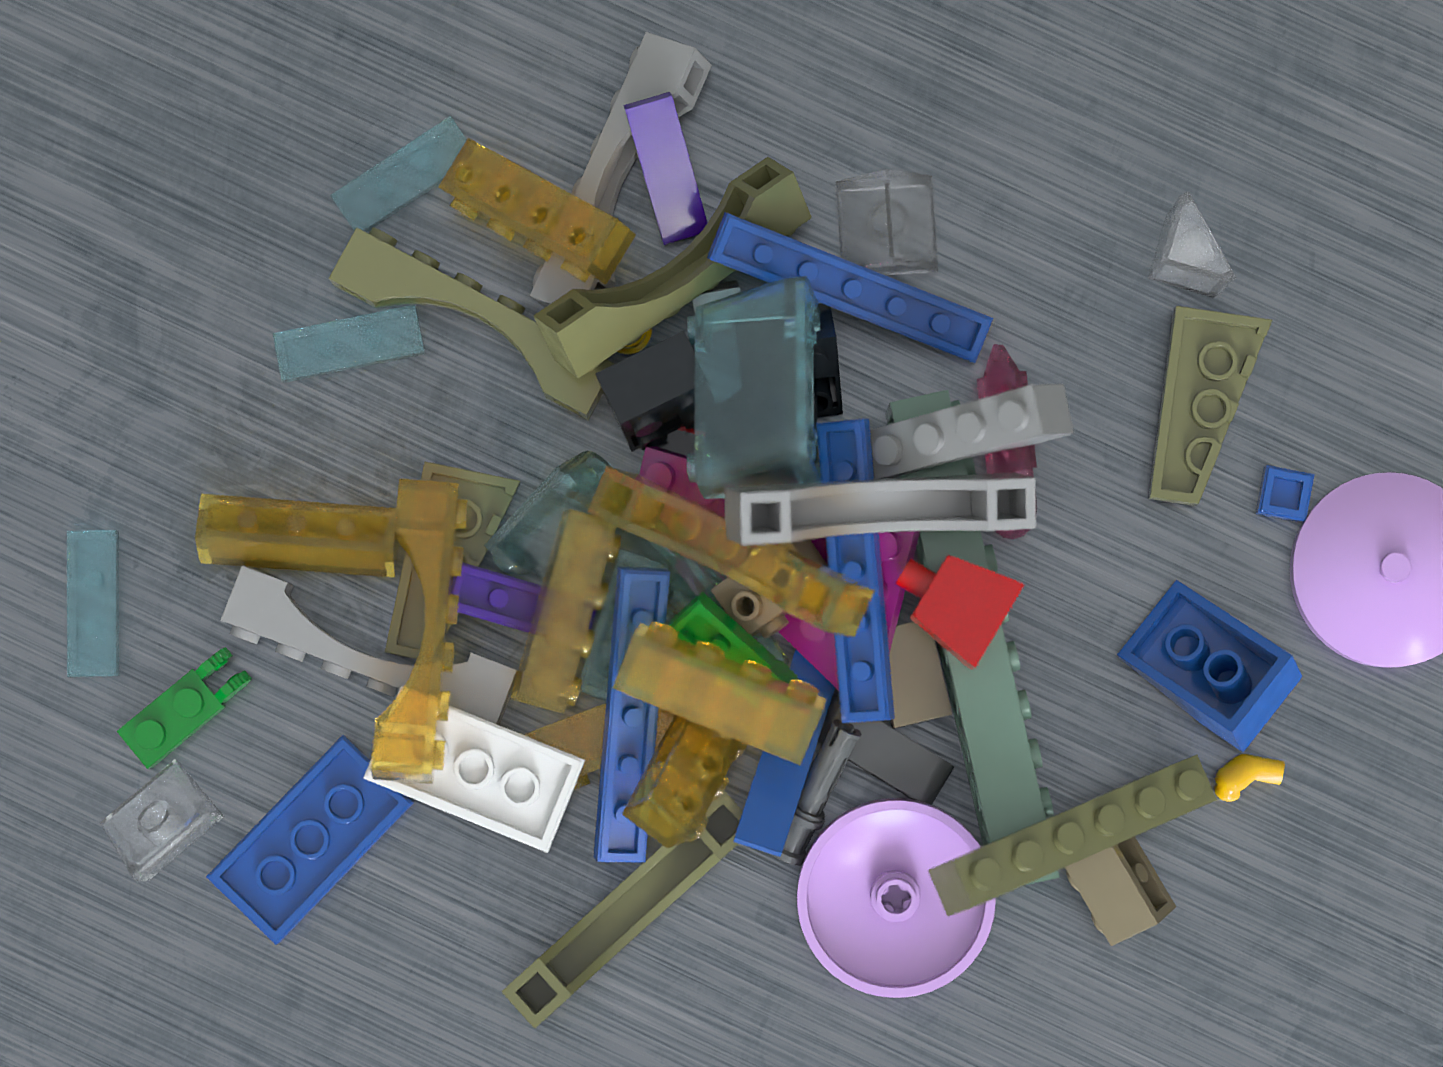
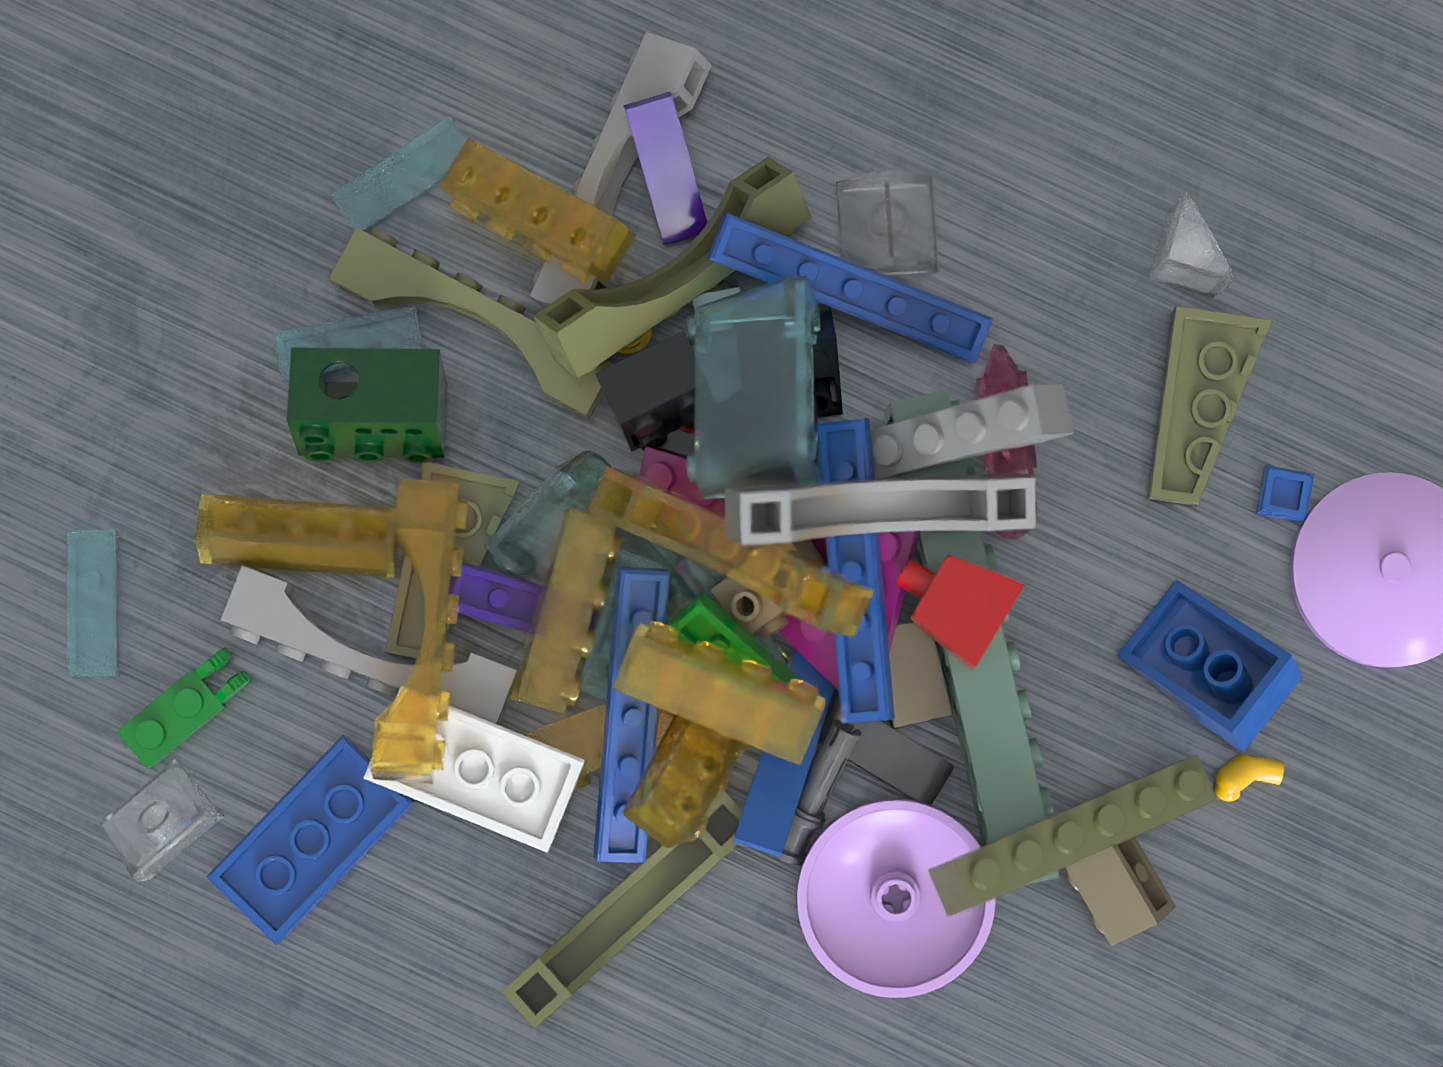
none -> dark green piece [287,347,448,463]

